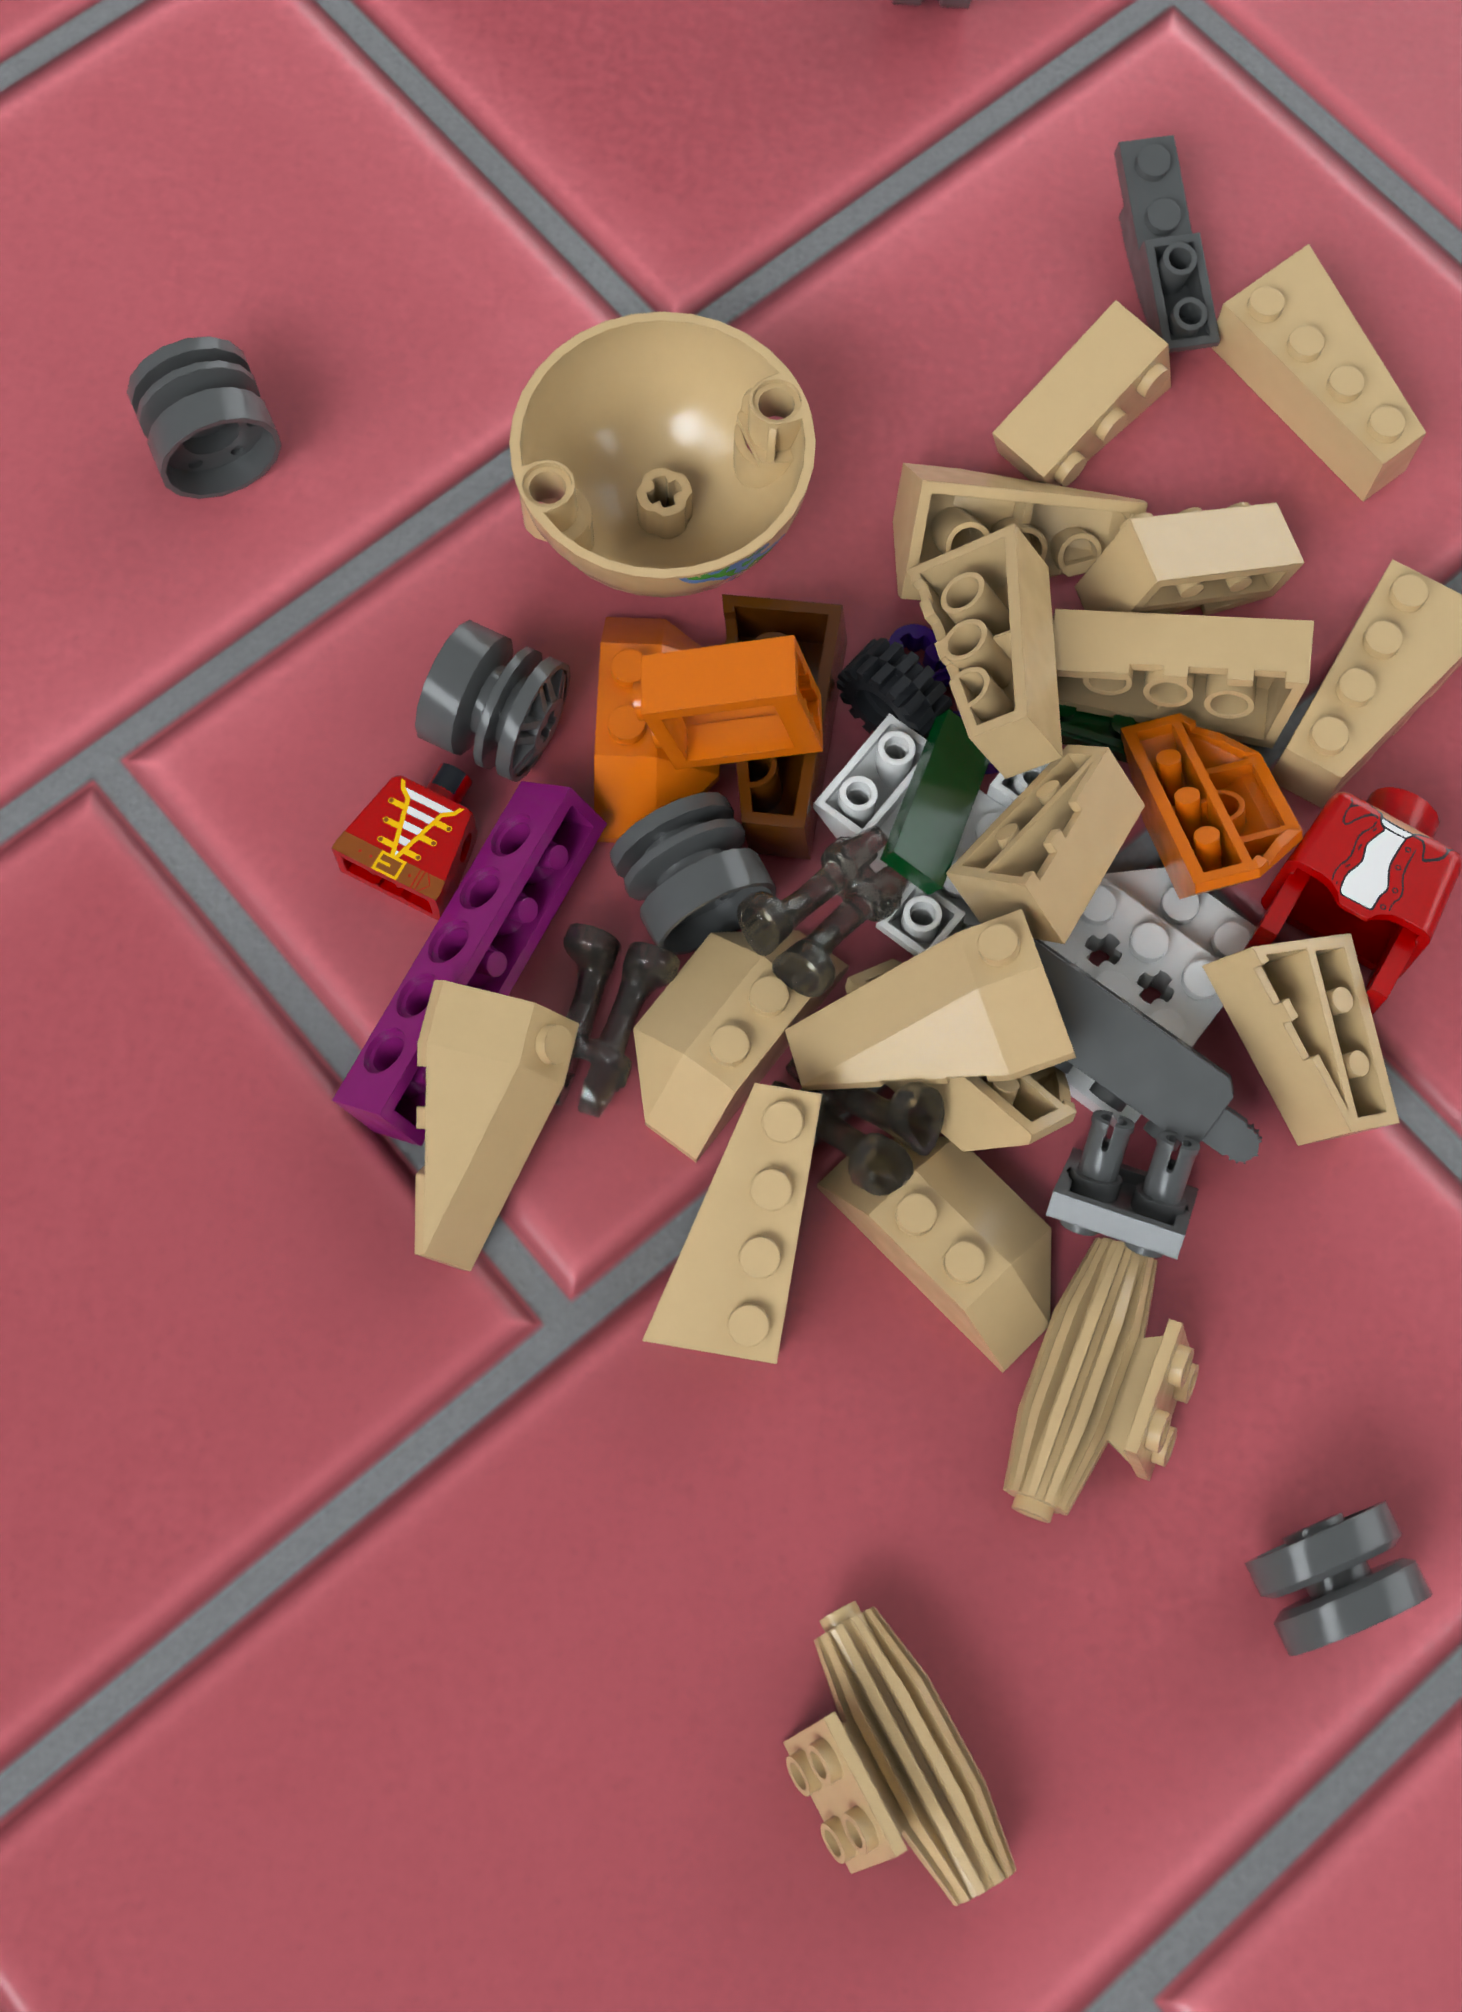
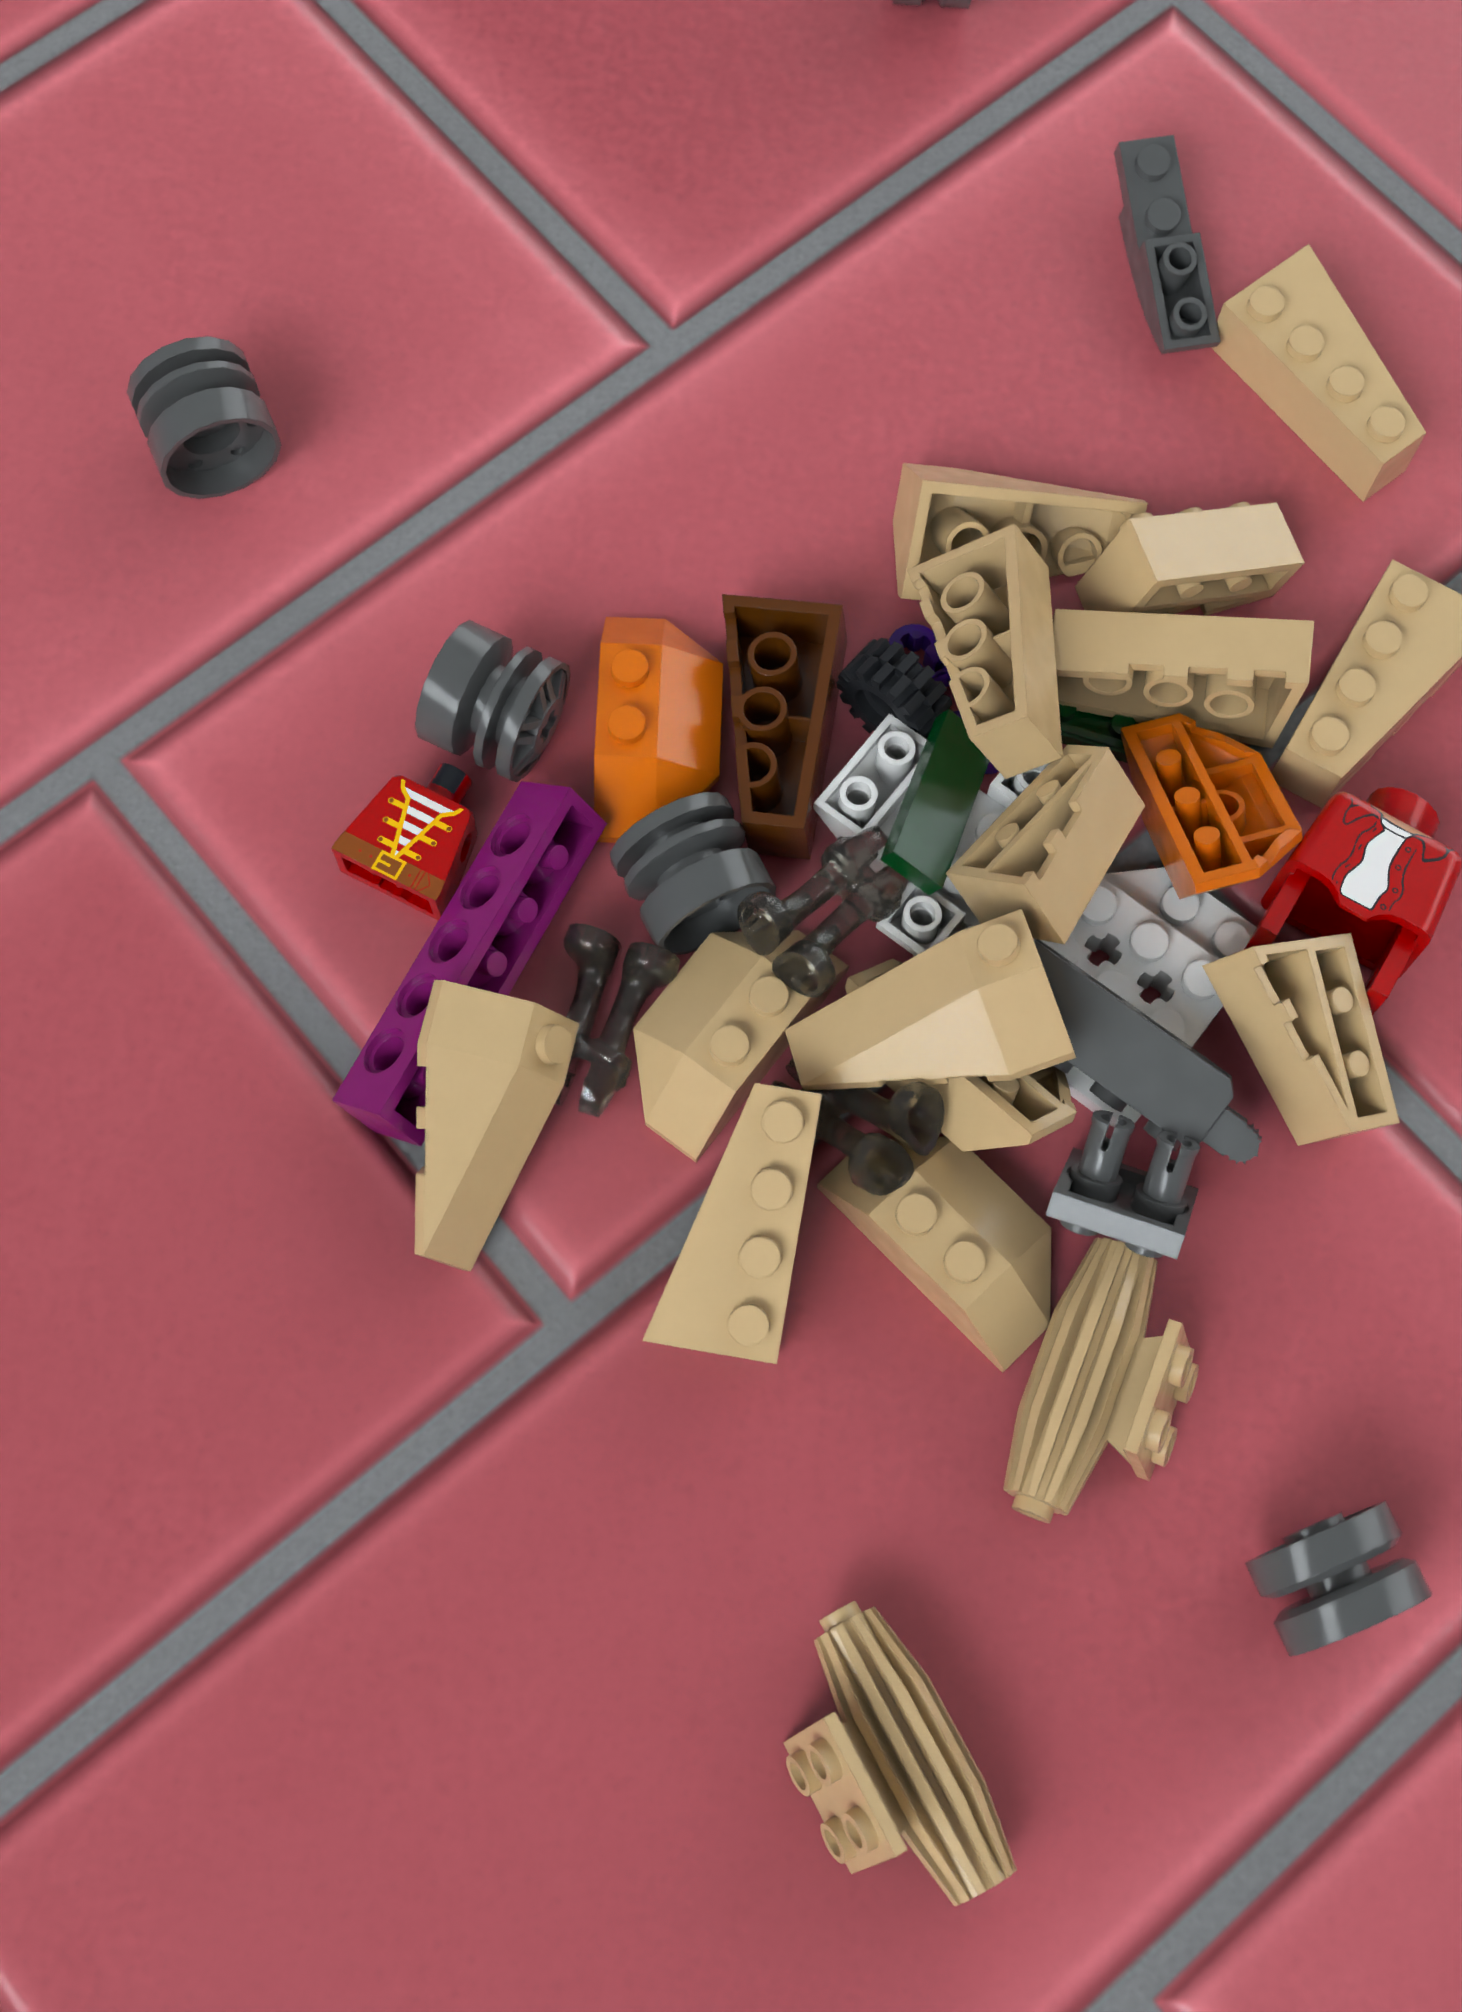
tan piece [509,312,816,598] -> none
orange window [632,635,823,770] -> none
tan wedge [992,300,1171,487] -> none

